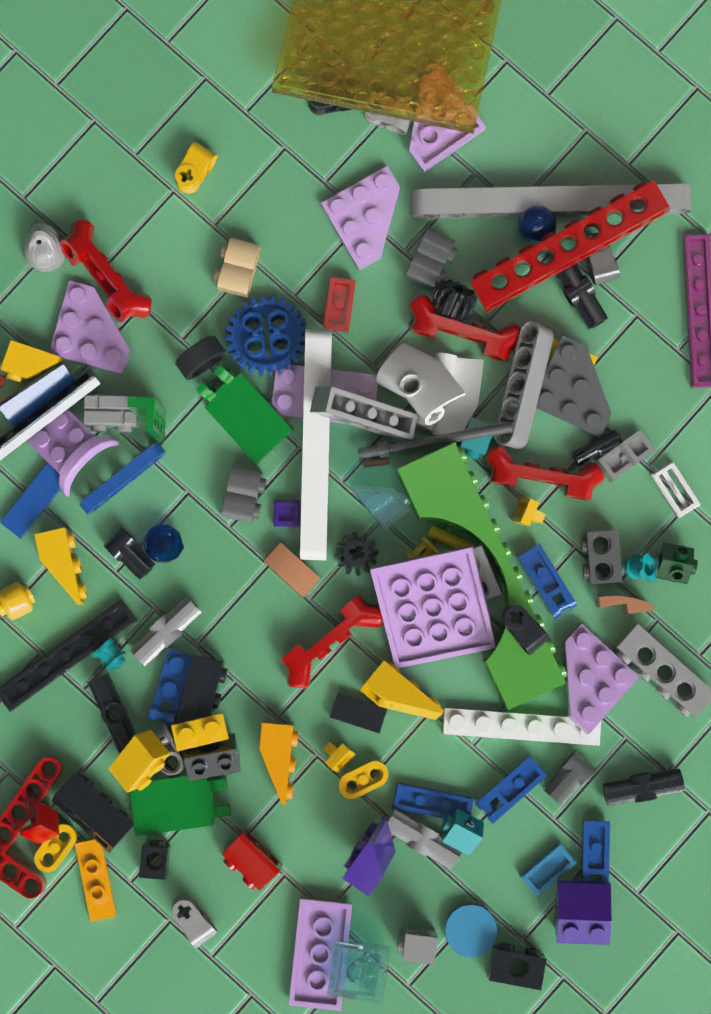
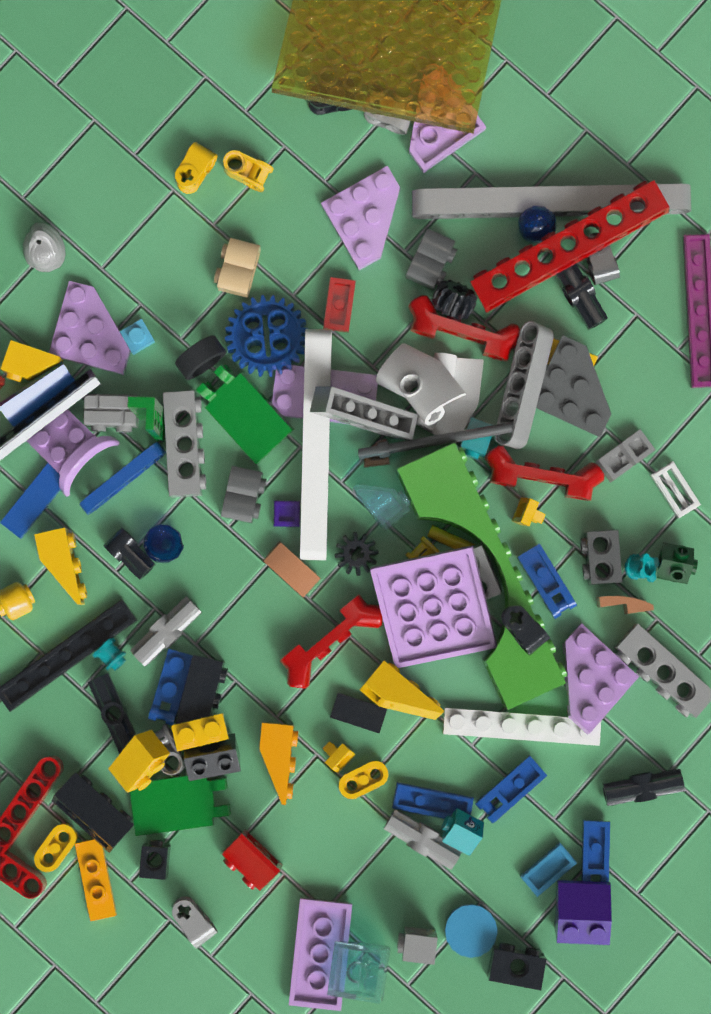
red panel [20,802,60,844] -> none
red plate [60,219,152,322] -> none
dark purple slope [342,816,396,897] -> none
dark grey piece [543,751,595,805] -> none
black axle [571,430,622,467] -> none
none -> medium azure plate [120,319,155,355]
none -> light grey brick [163,391,206,498]
none -> yellow piece [223,150,274,192]

